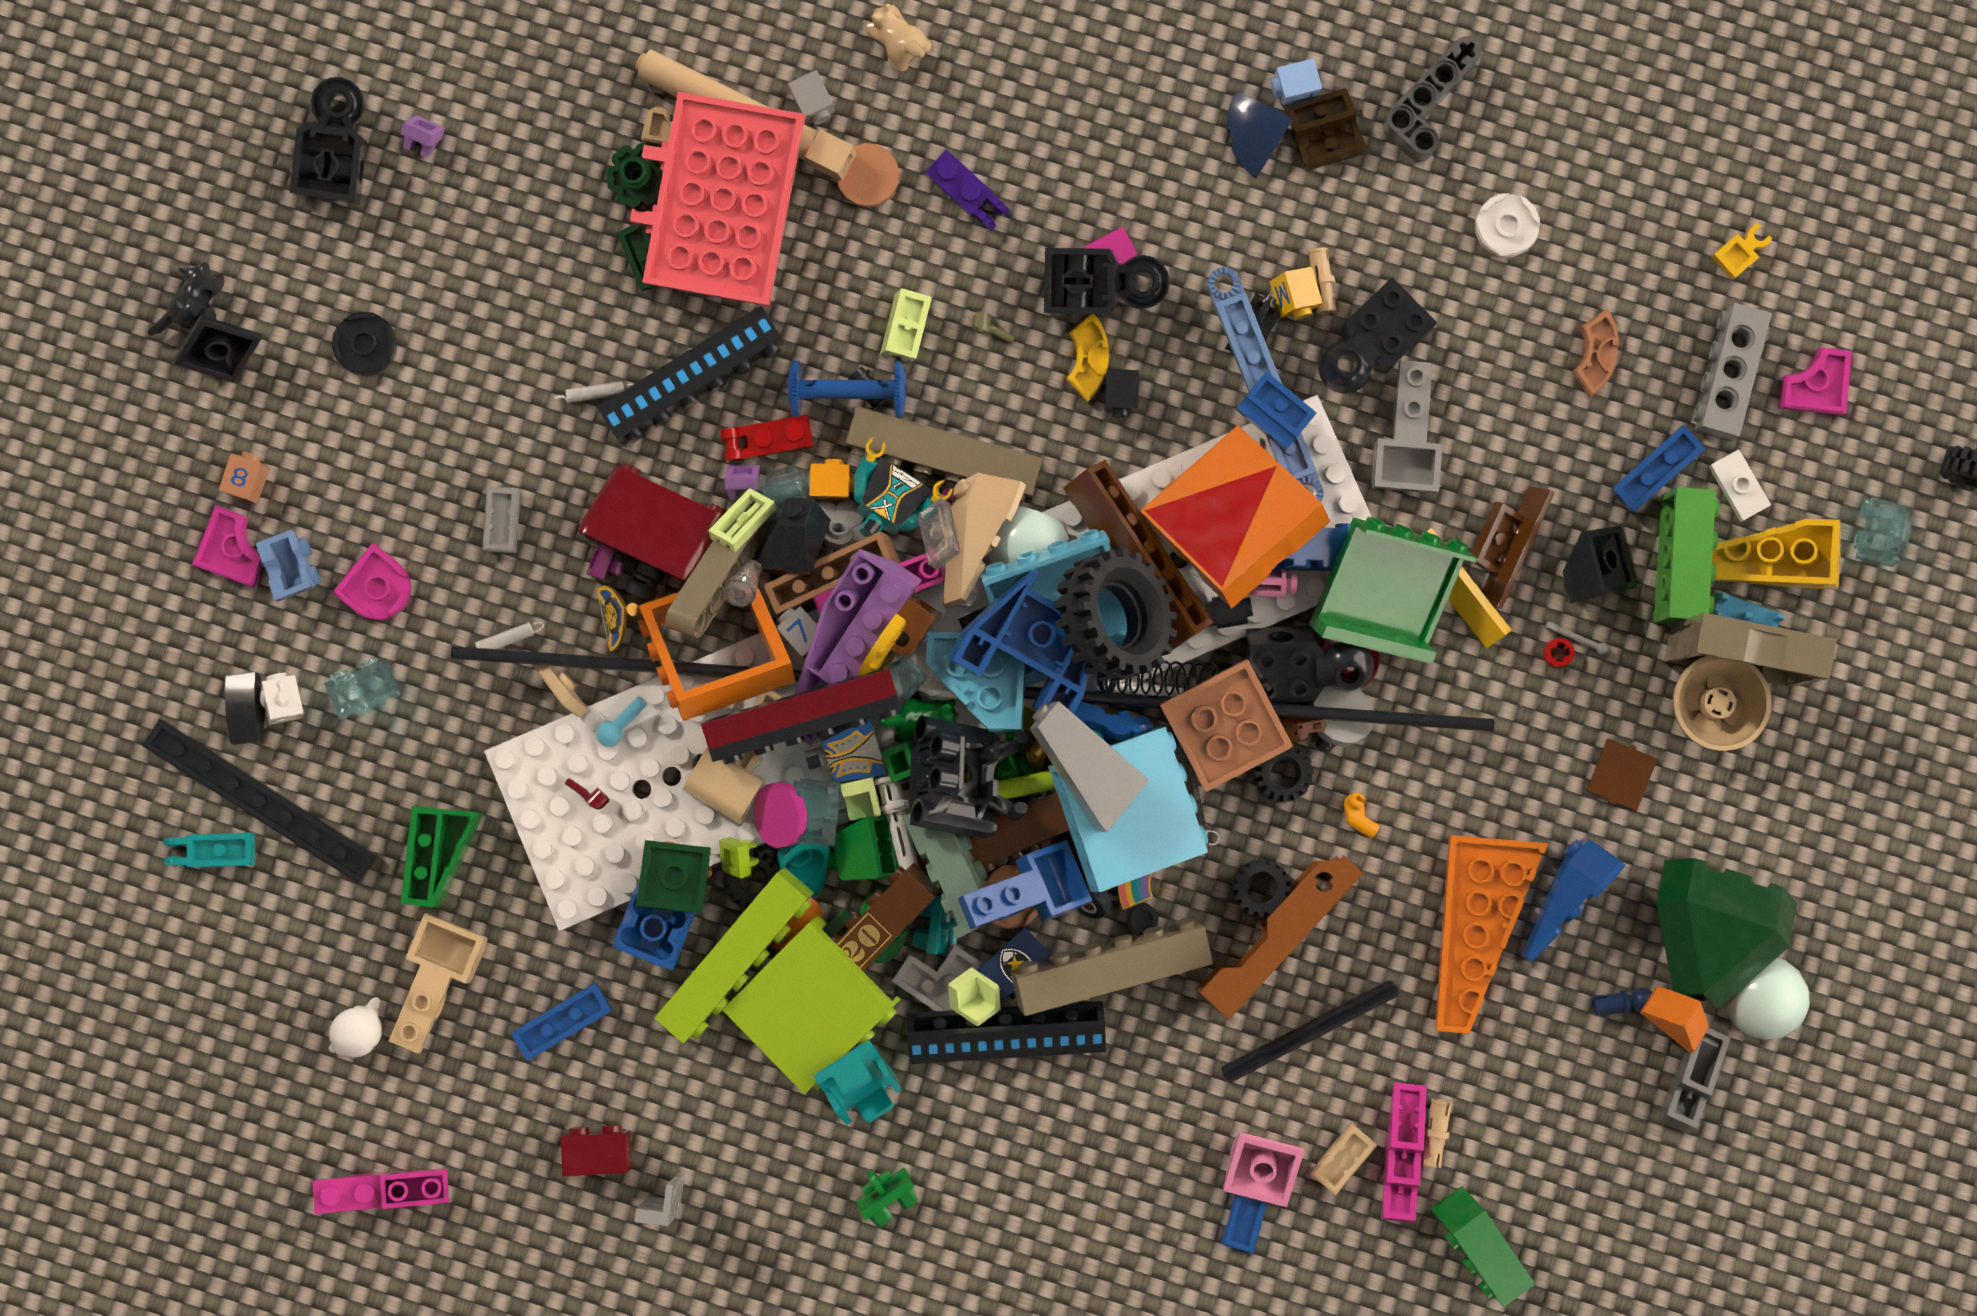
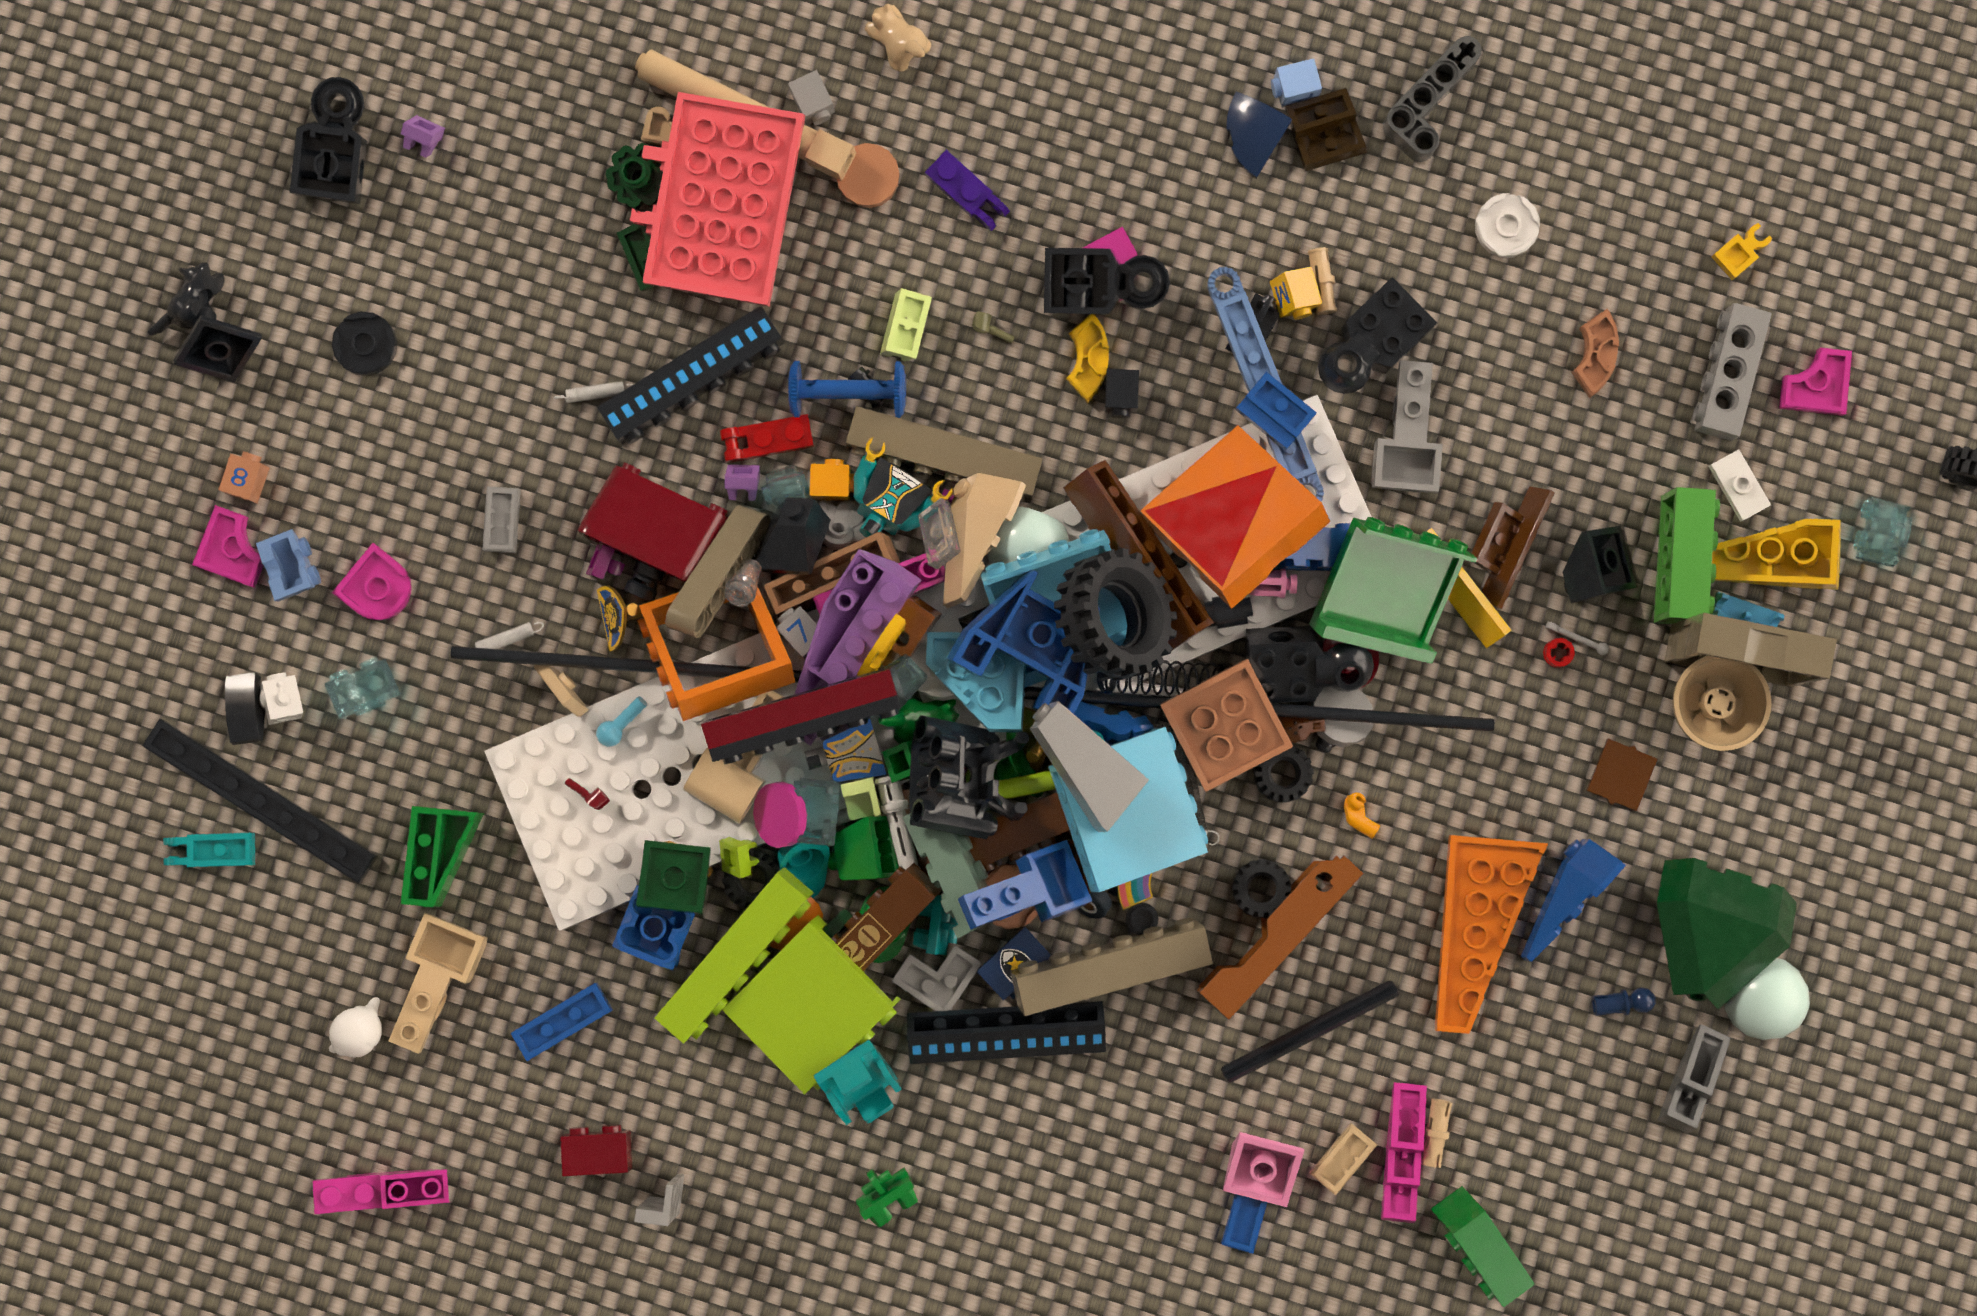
yellowish green tile [708,488,776,553] -> none
yellowish green panel [948,967,1001,1026] -> none
blue plate [1610,425,1706,514] -> none
orange slope [1640,986,1709,1053] -> none

